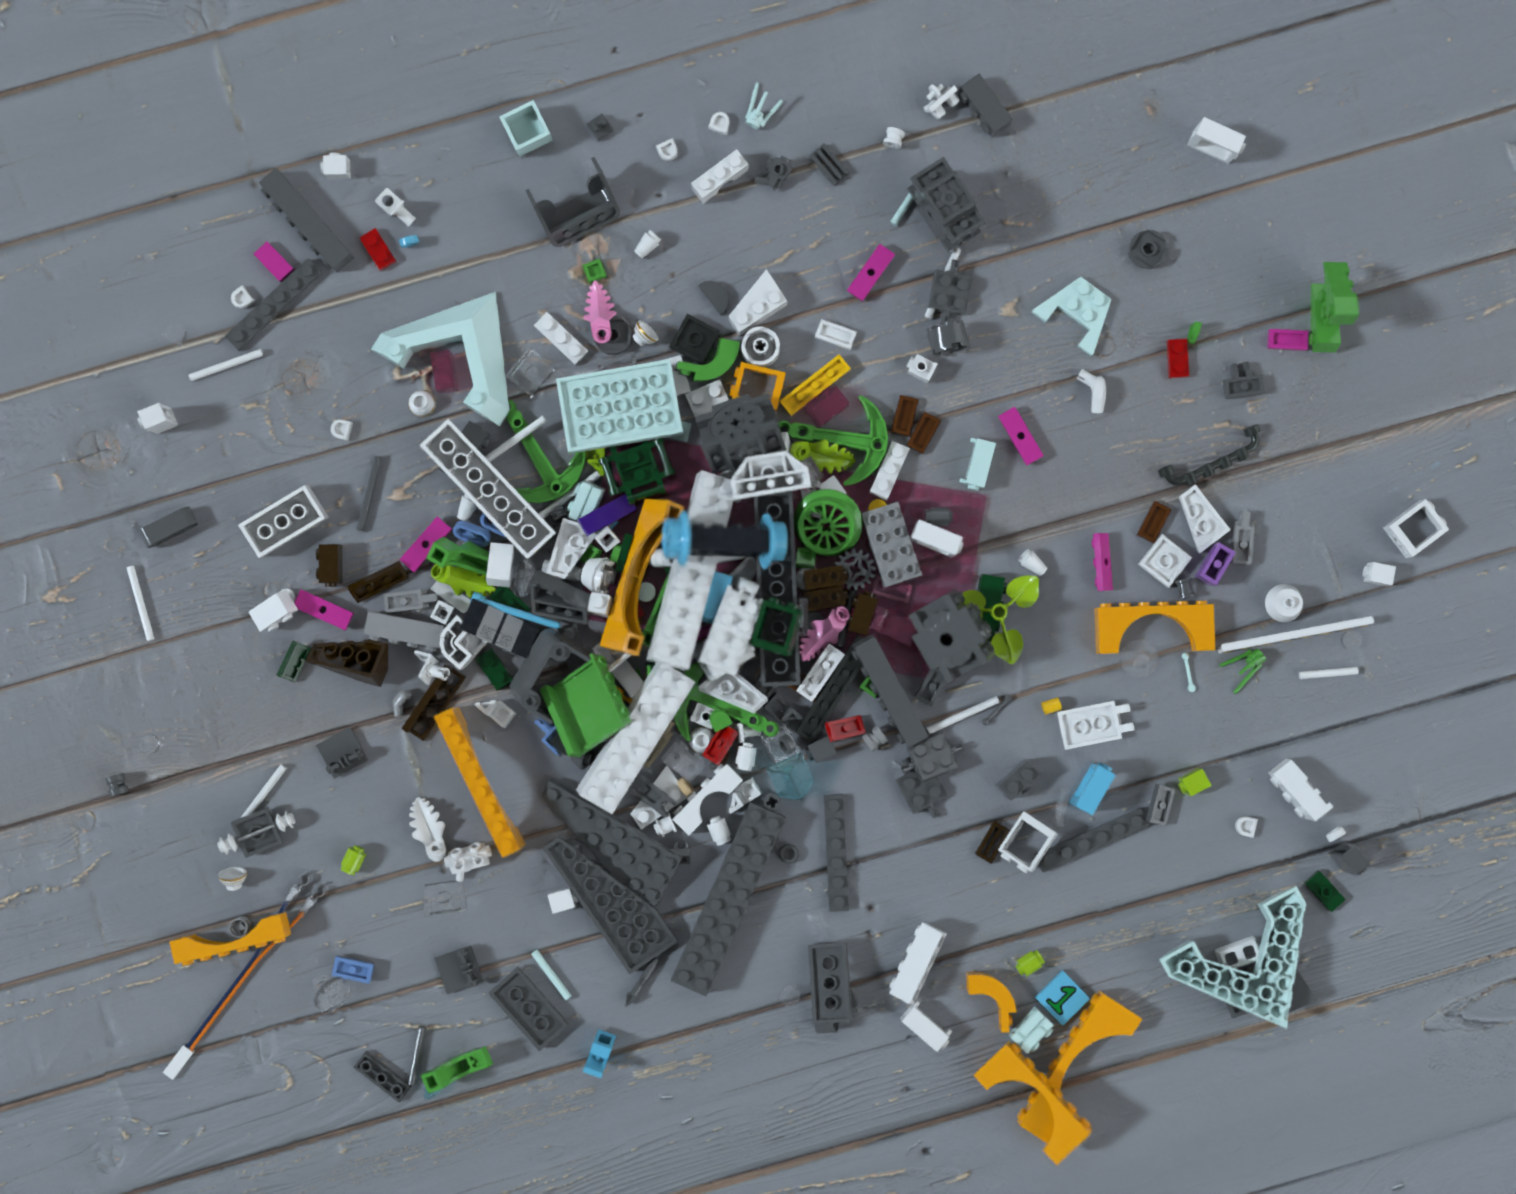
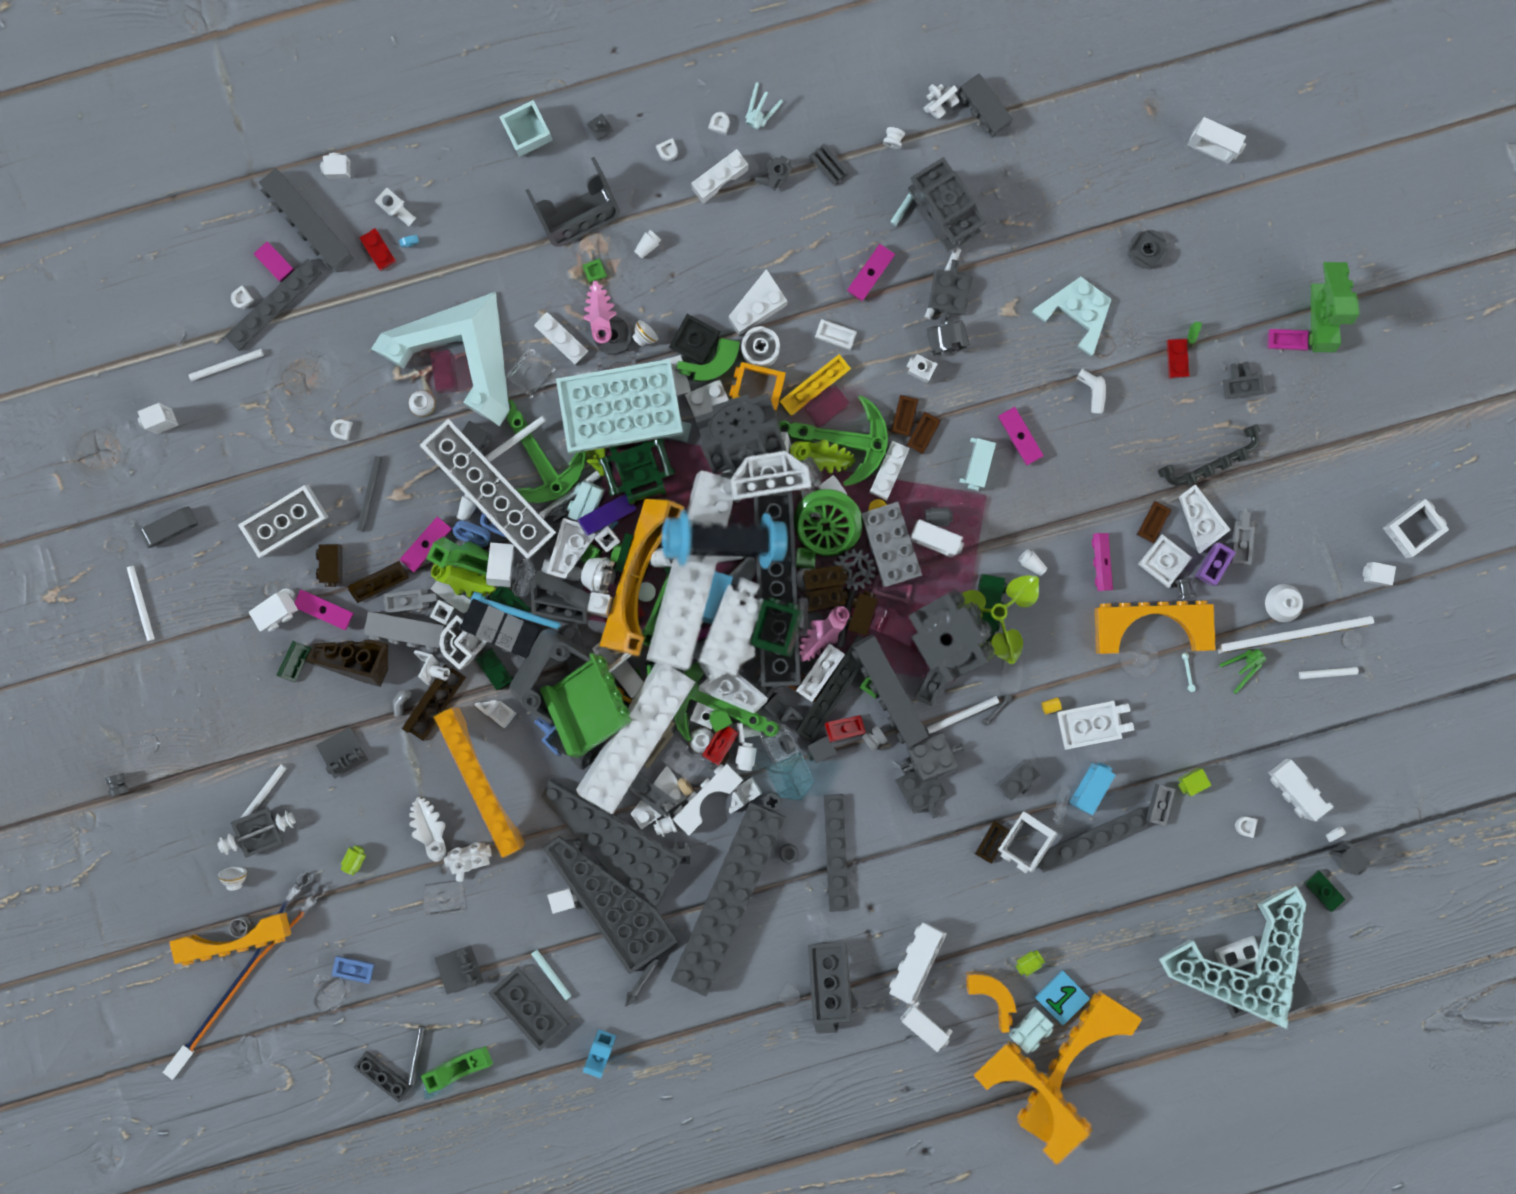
dark grey tile [698,281,728,316] -> none
white brick [707,816,731,846] -> none

